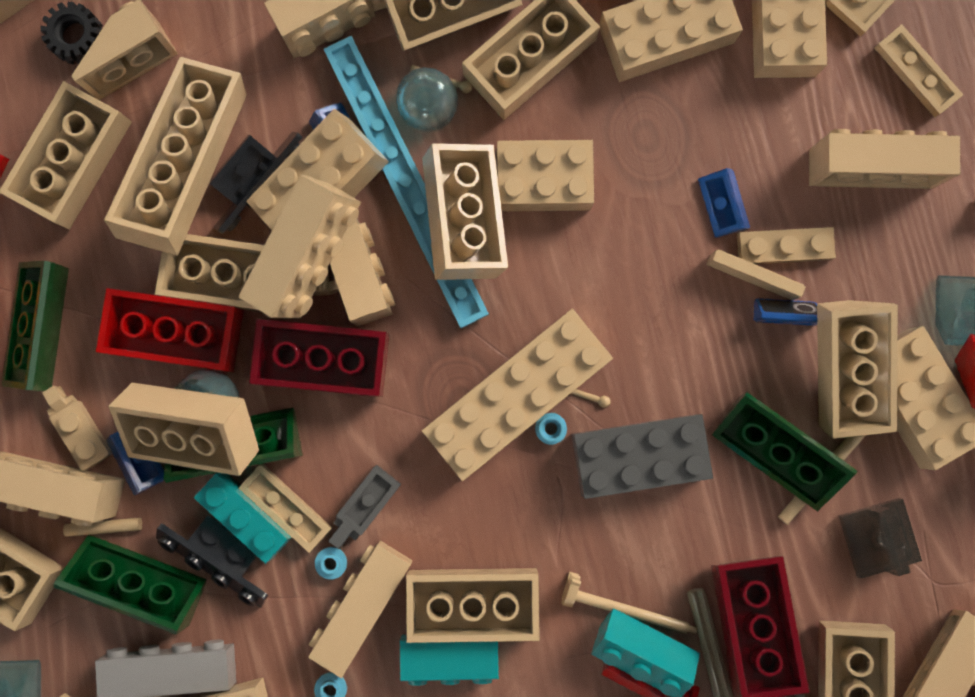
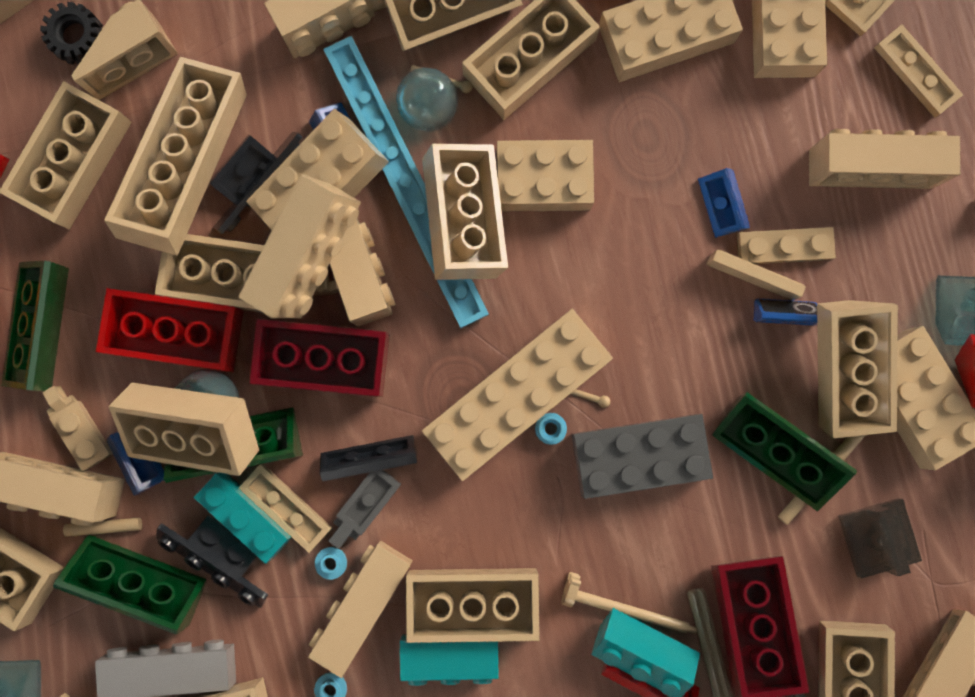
none -> black tile [320,435,417,481]

